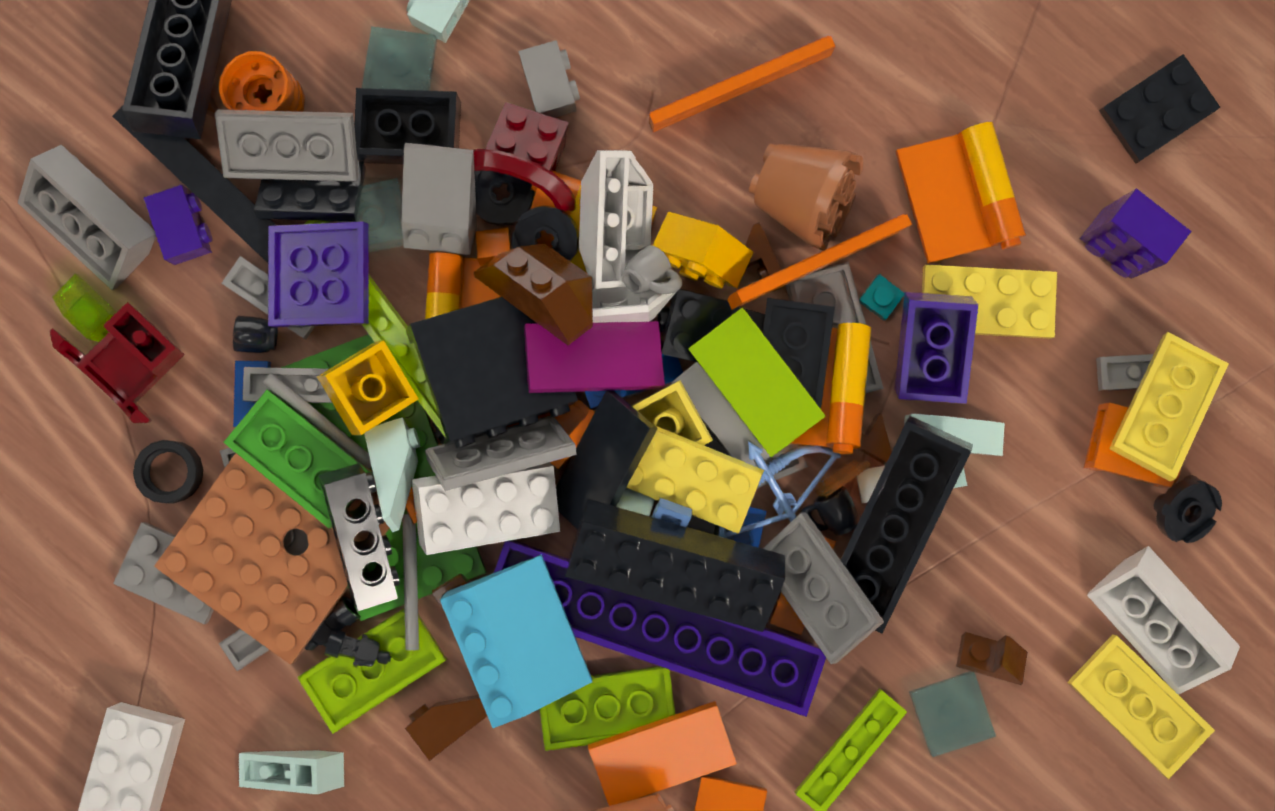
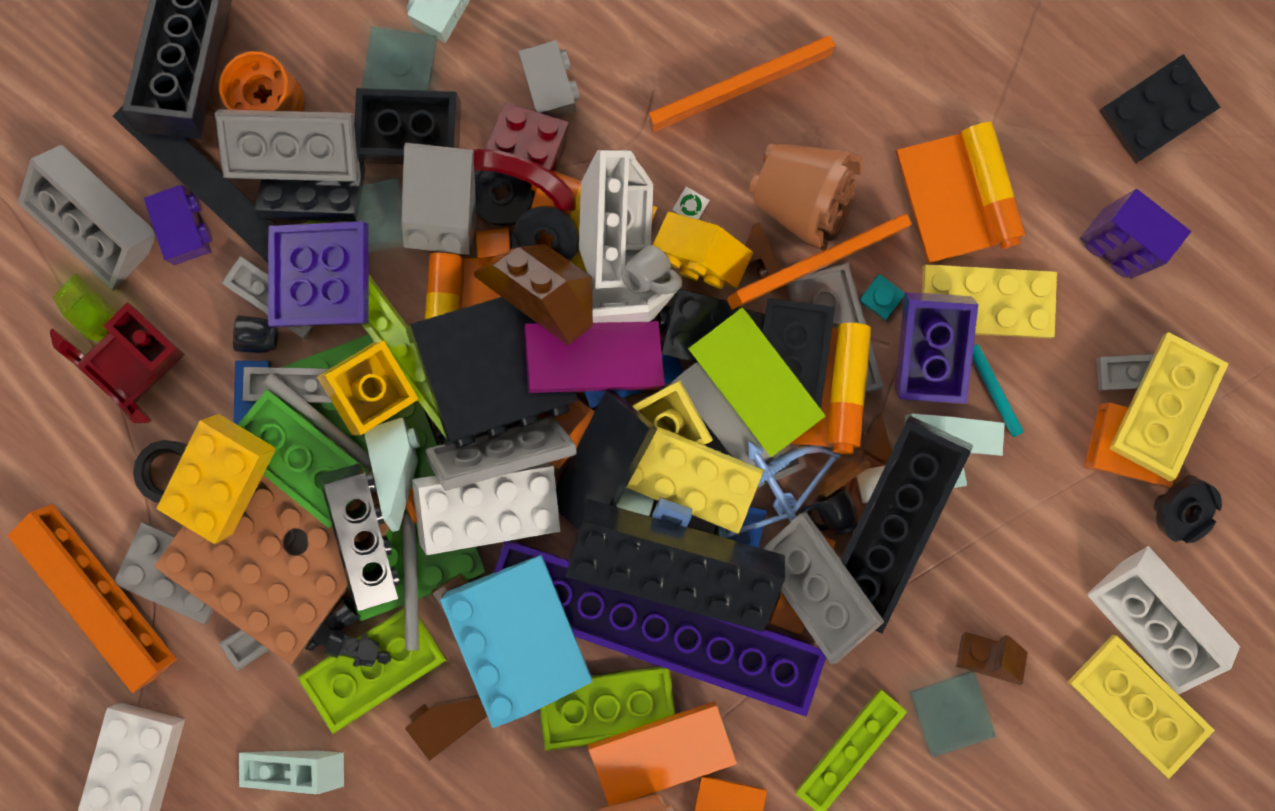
none -> orange brick [7,504,177,694]
none -> yellow brick [156,414,277,544]
none -> white sticker [672,187,710,220]
none -> teal bar [972,343,1024,437]

